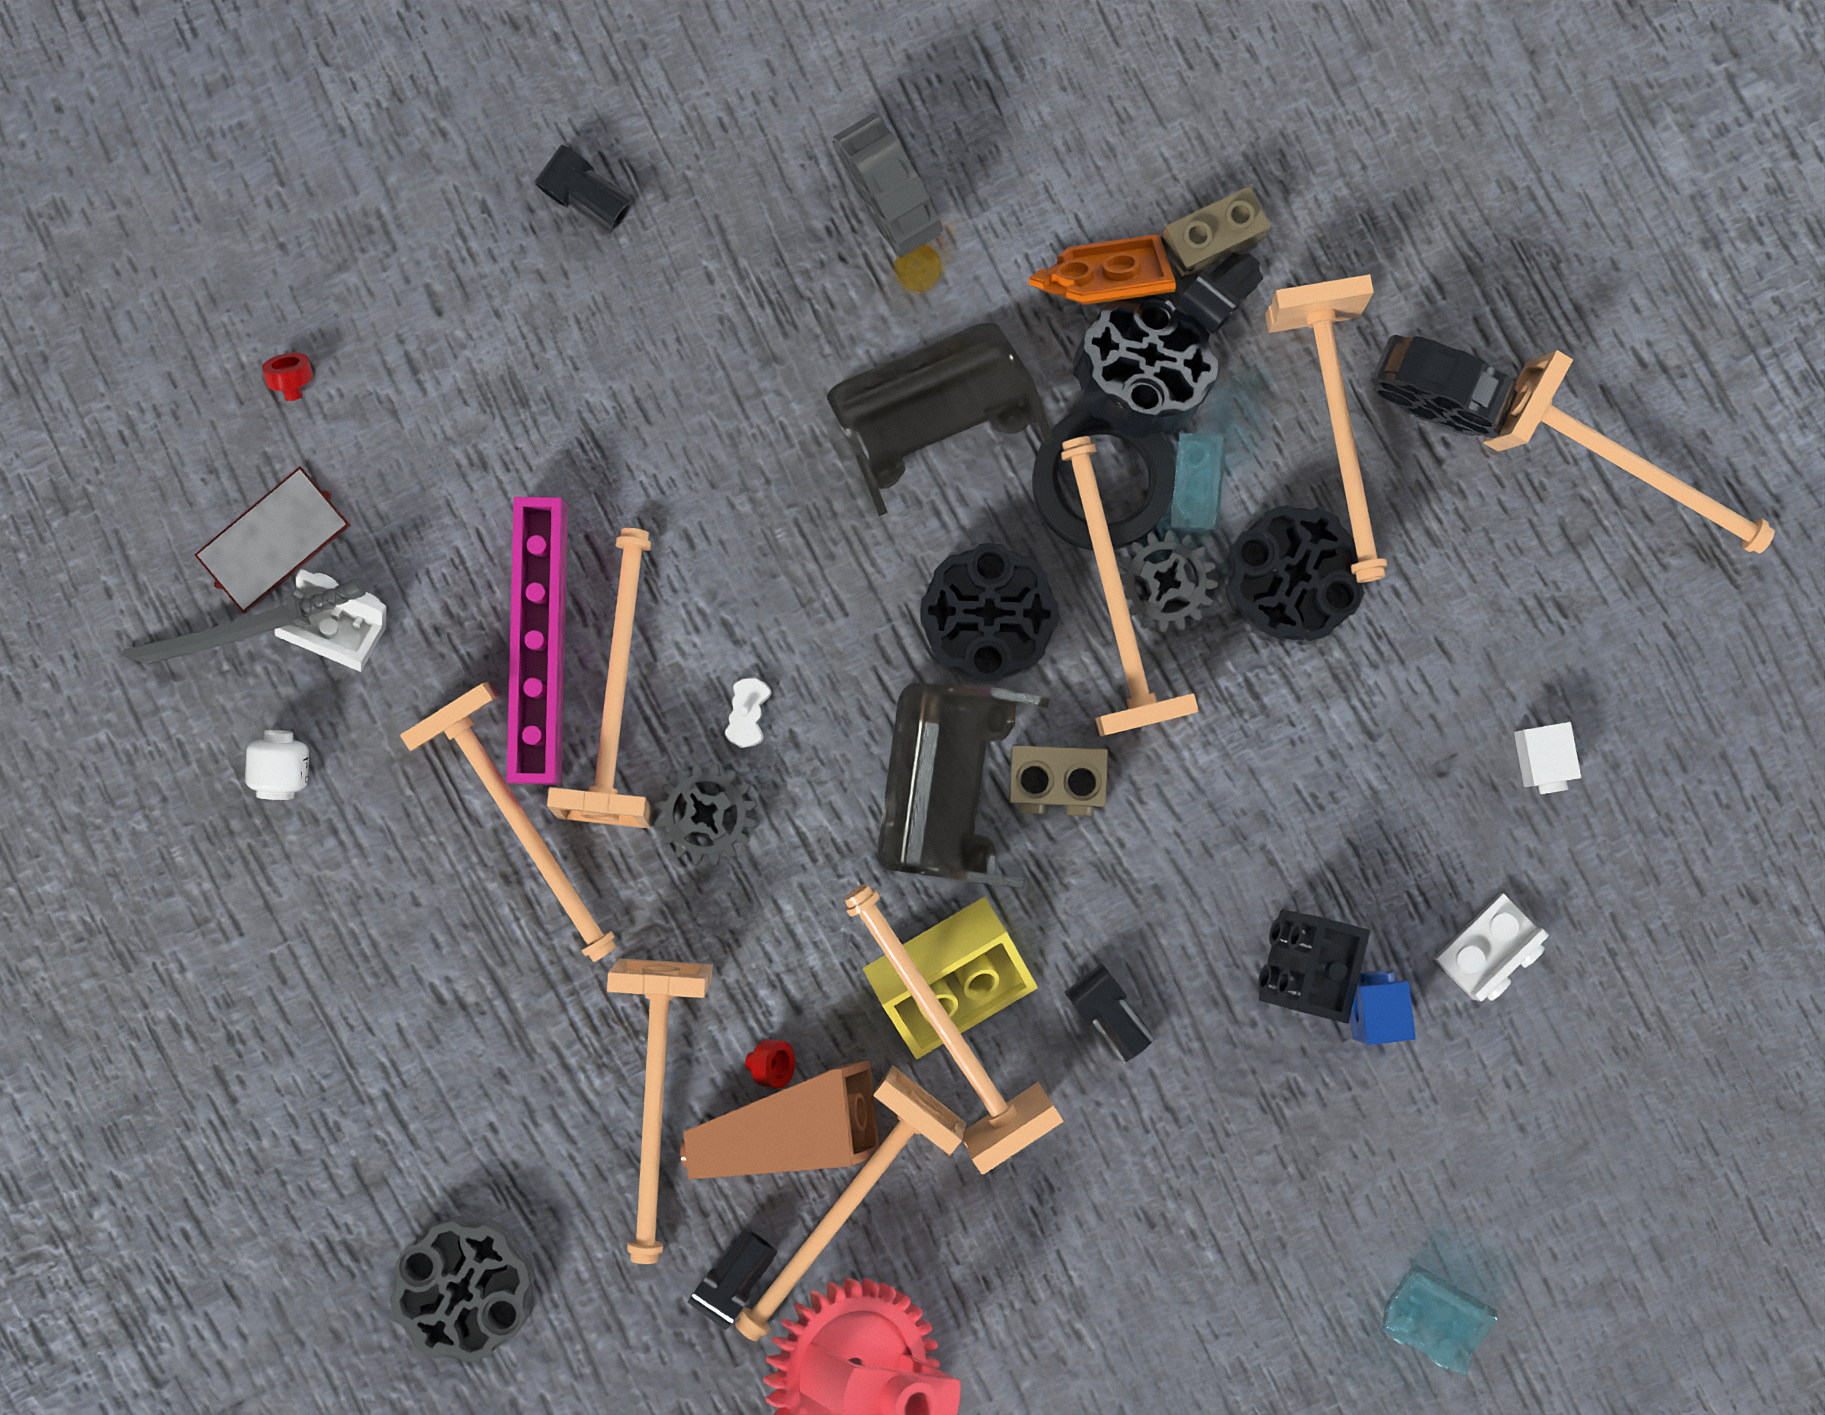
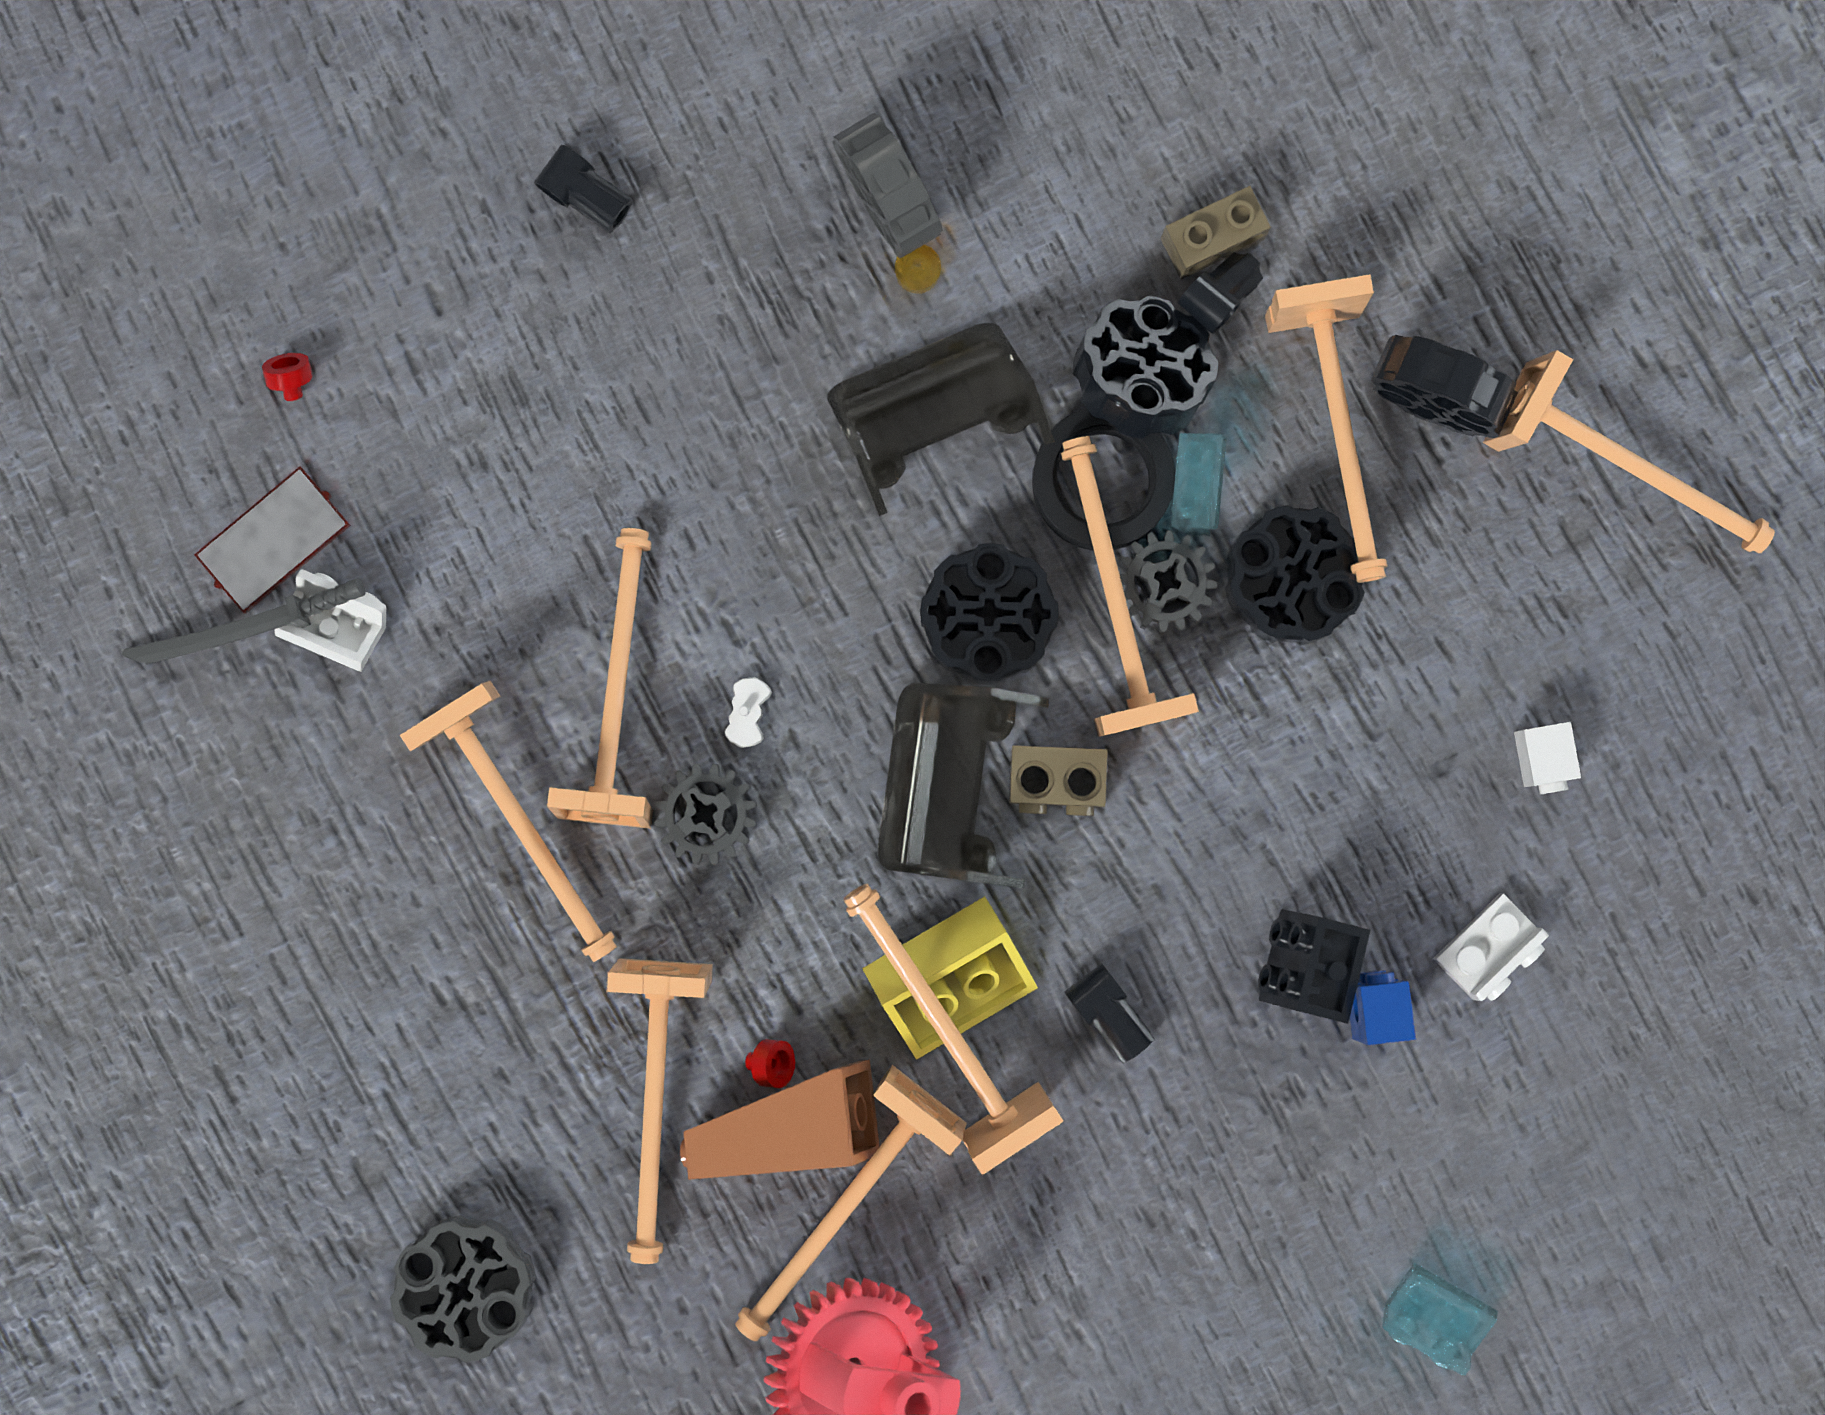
white head [245,730,309,800] -> none
dark pink brick [507,497,568,785] -> none
black piece [687,1227,778,1330] -> none
orange tile [1028,234,1176,305] -> none

